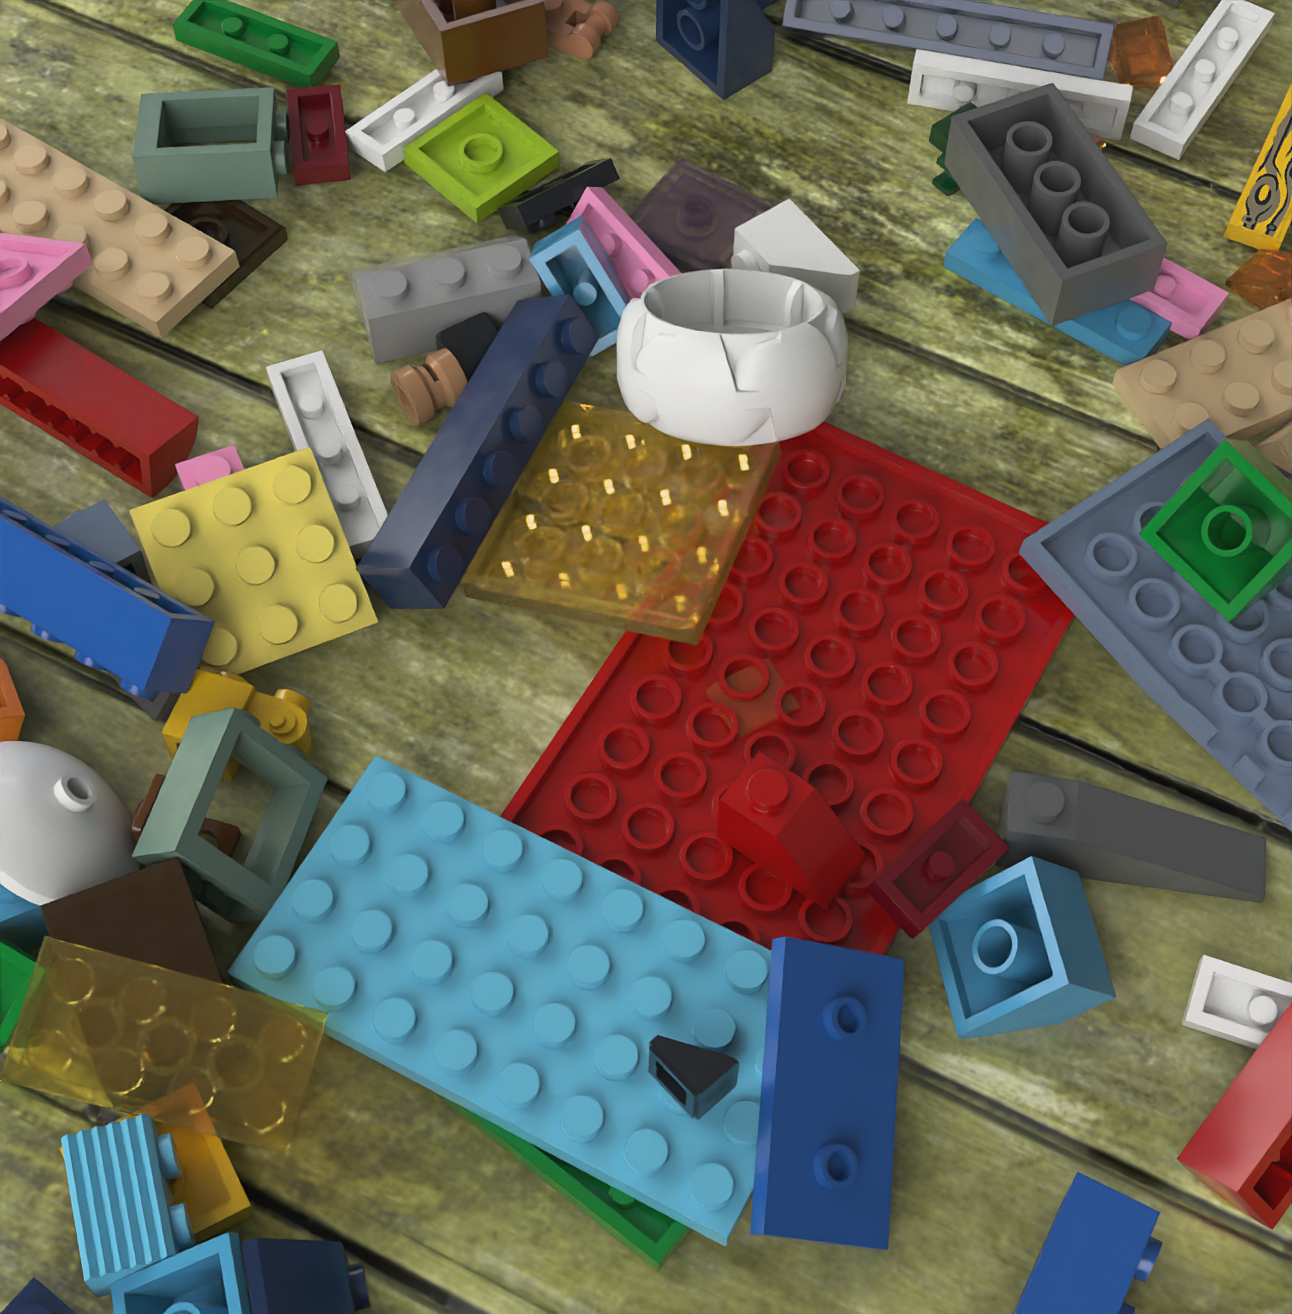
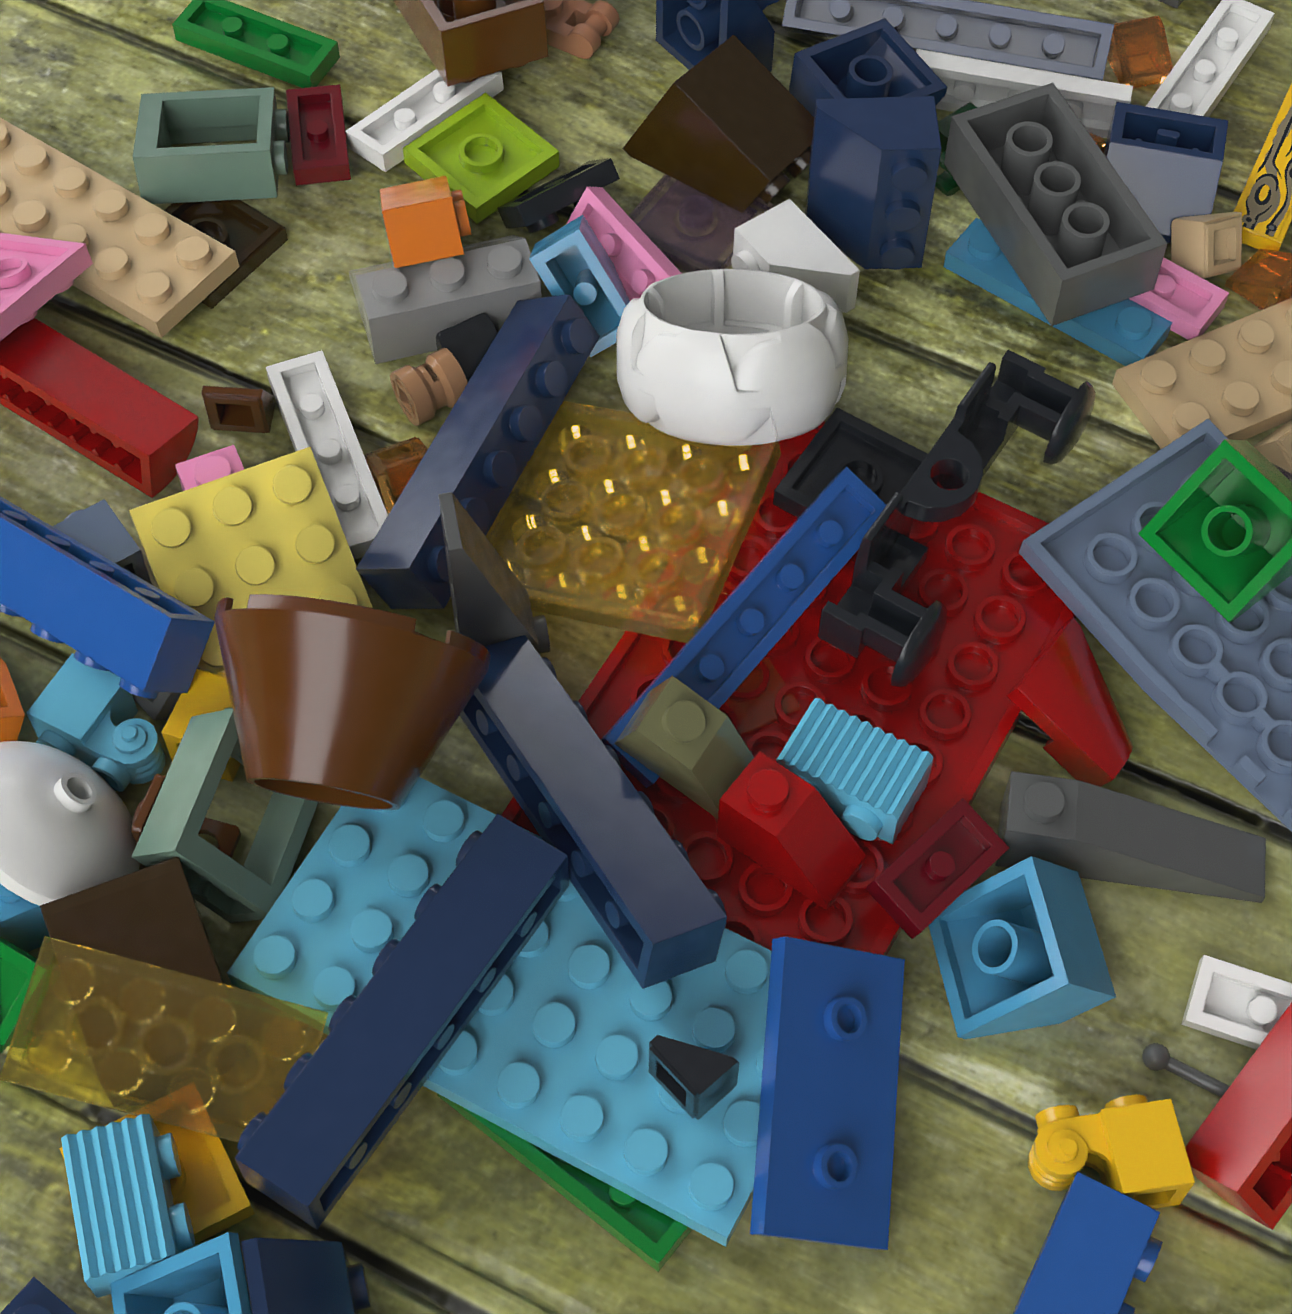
none -> medium azure brick [26,653,166,792]
none -> reddish brown slope [202,386,276,433]
none -> reddish brown cone [214,594,491,810]
none -> dark blue brick [235,813,569,1229]
none -> clear orange slope [365,437,428,513]
none -> orange brick [380,176,472,268]
none -> dark grey slope [438,492,550,655]
none -> dark blue brick [459,635,727,989]
none -> blue plate [601,467,886,788]
none -> olive slope [614,676,754,819]
none -> dark brown slope [622,35,814,213]
none -> black piece [773,350,1096,687]
none -> medium azure brick [776,698,934,844]
none -> dark blue slope [789,18,948,117]
none -> dark blue slope [805,96,942,270]
none -> red slope [1007,617,1133,787]
none -> yellow brick [1028,1094,1195,1209]
none -> slope [1104,102,1229,244]
none -> dark grey hinge [1142,1043,1230,1097]
none -> tan slope [1171,212,1242,279]

